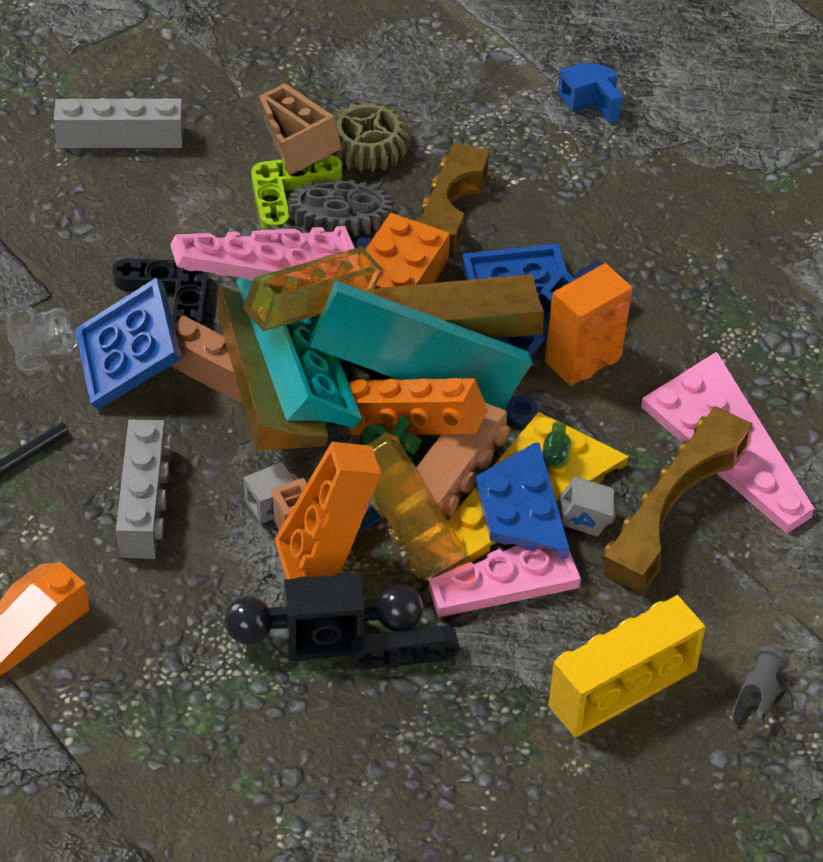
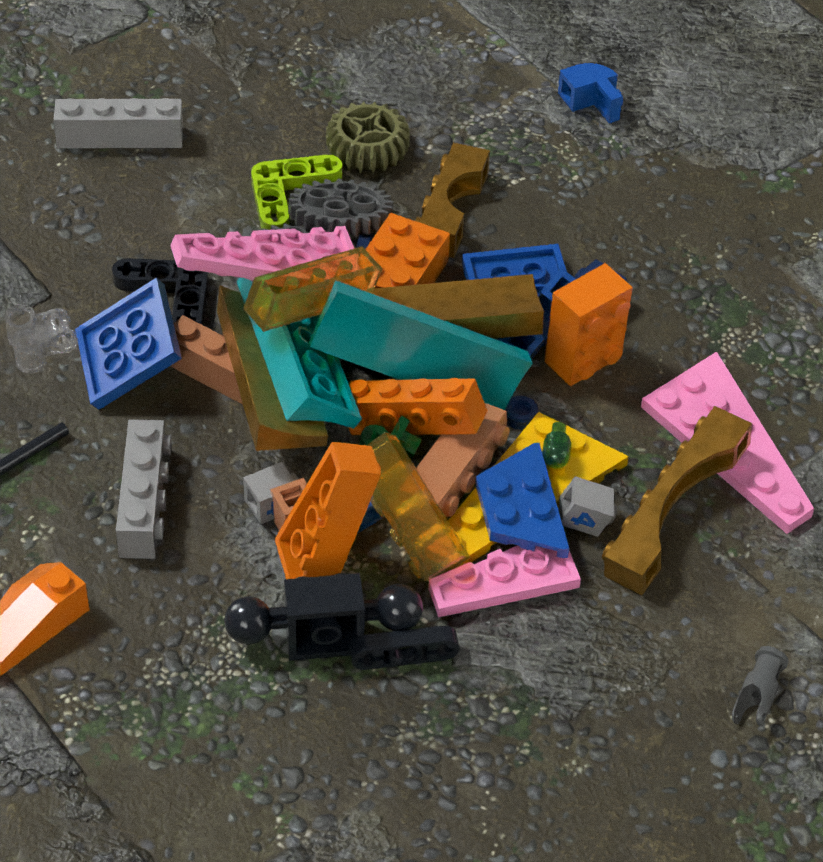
medium nougat wedge [259,83,342,175] -> none
yellow brick [548,595,705,738] -> none

